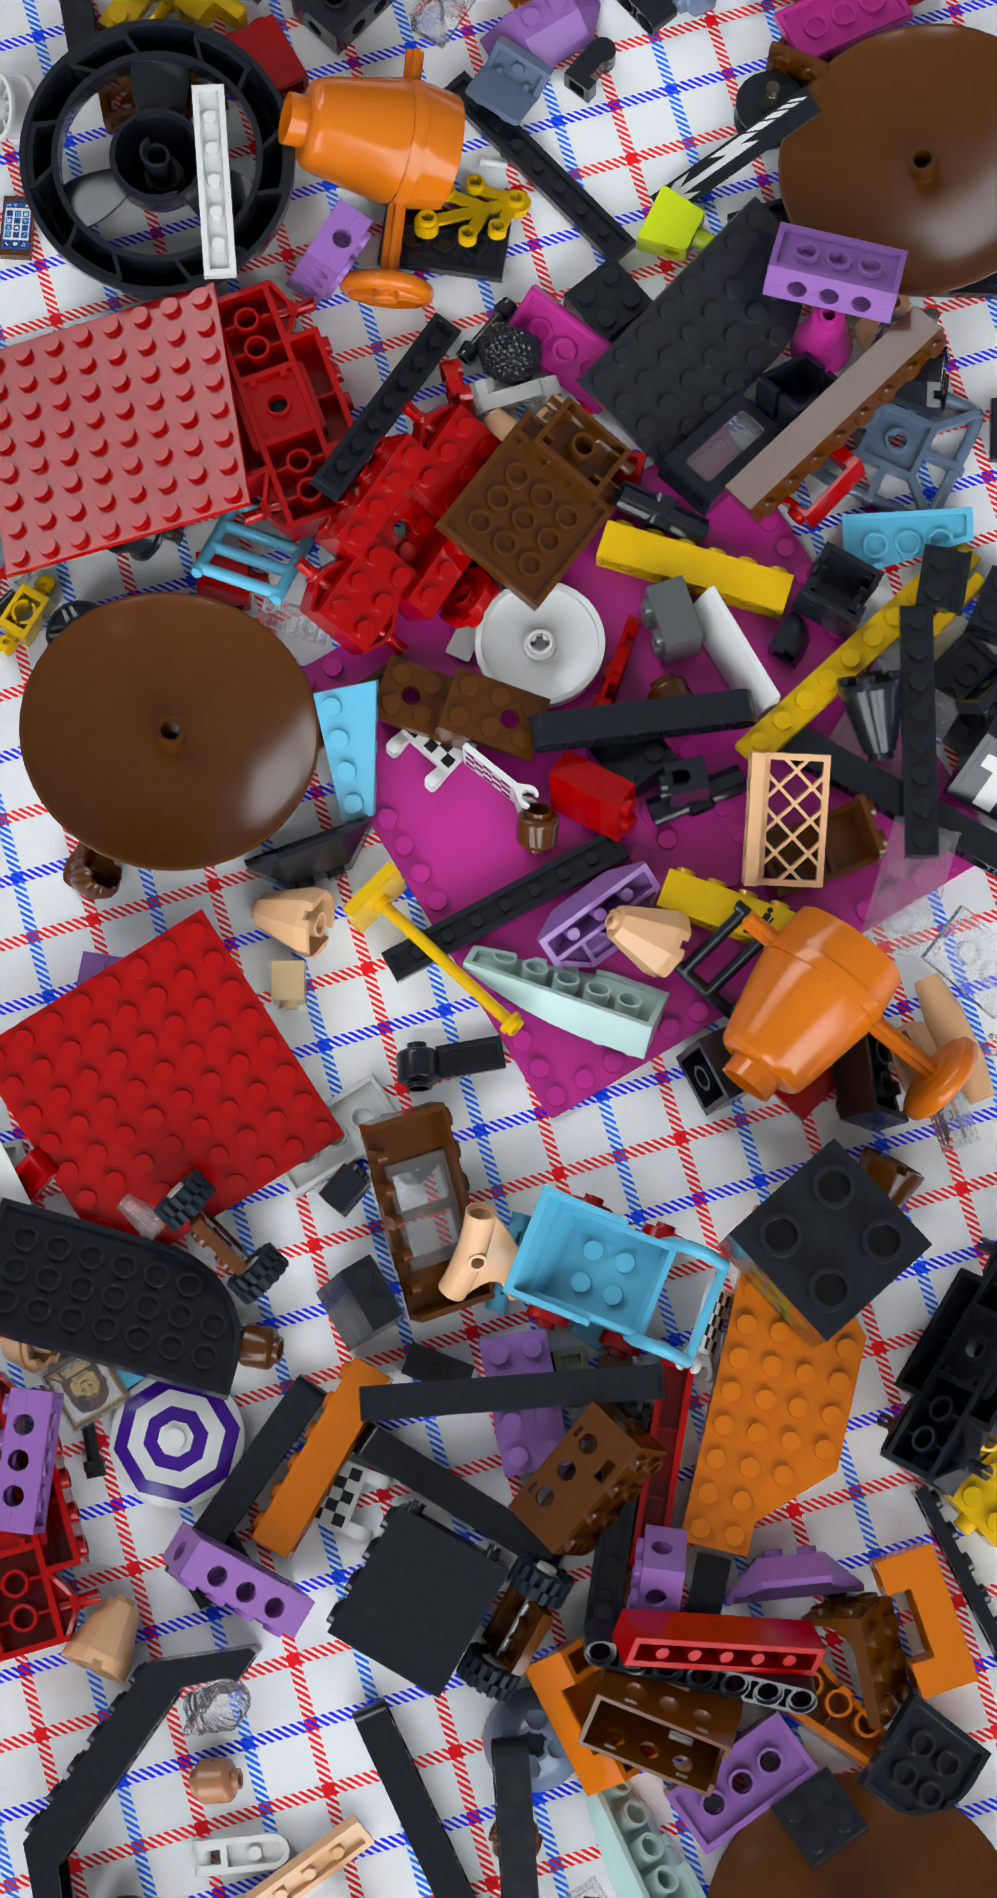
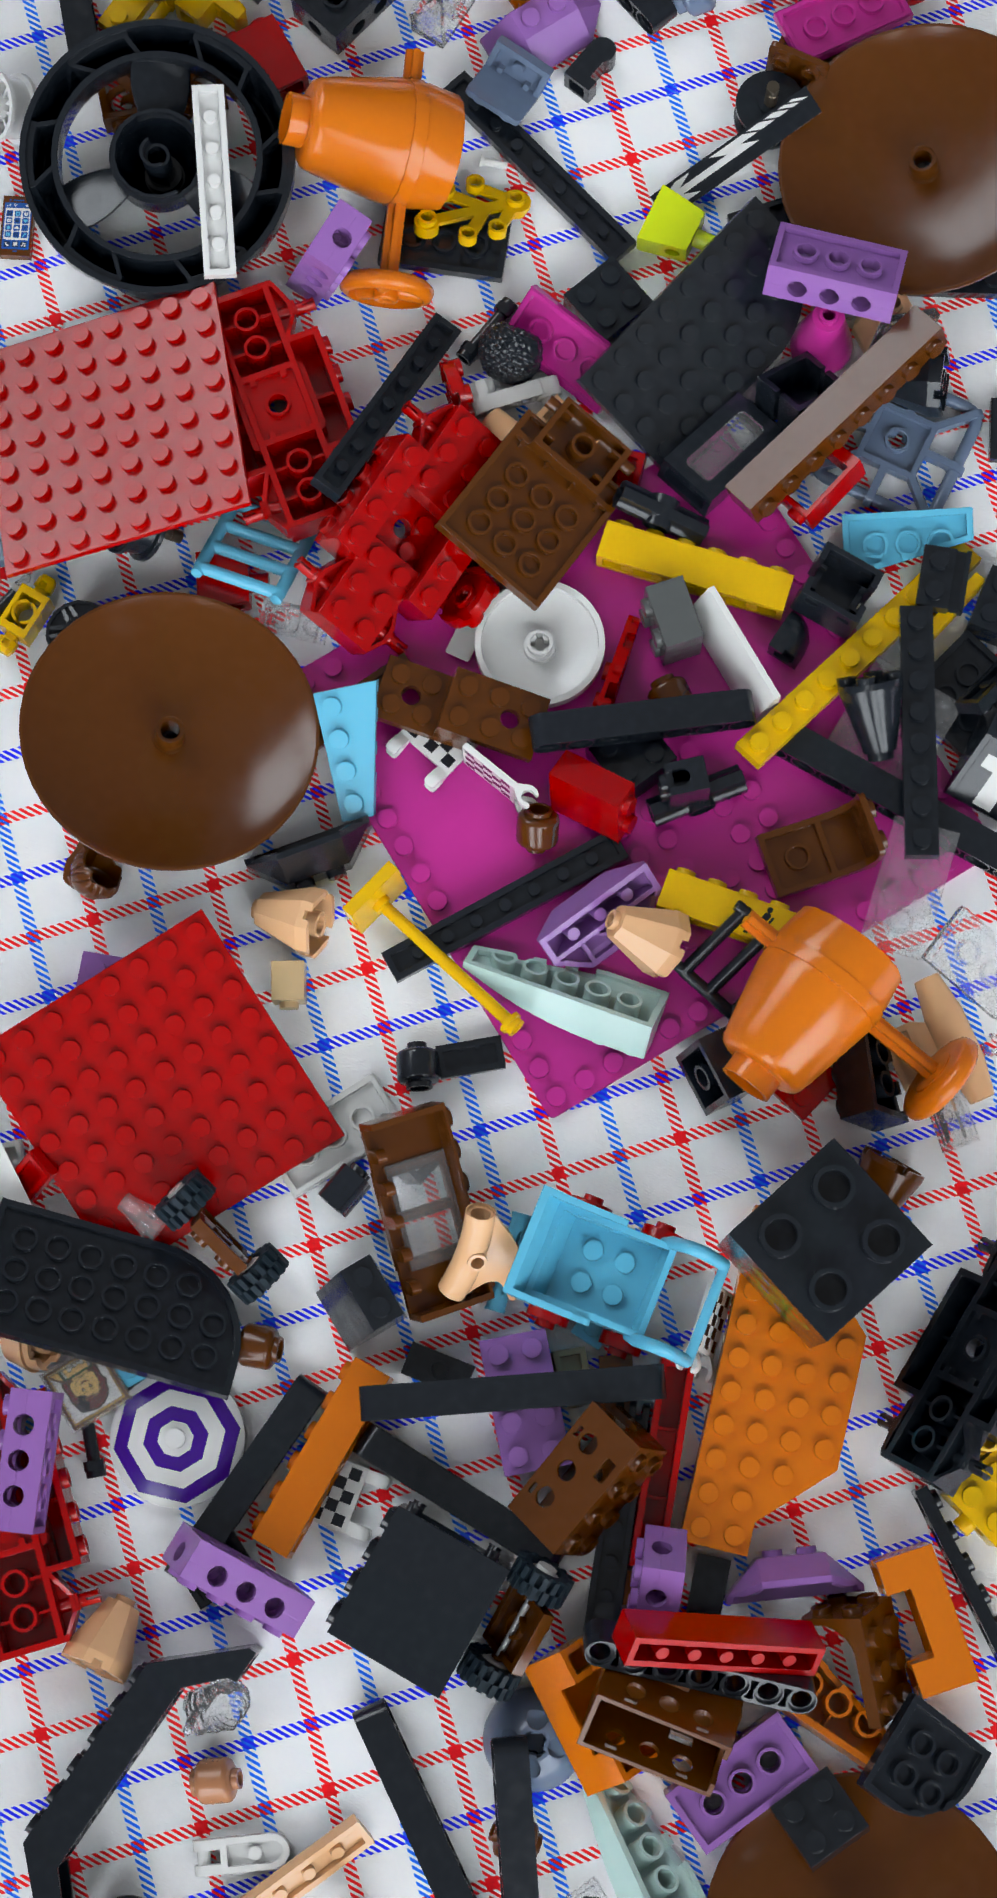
light nougat fence [741,750,831,888] -> none

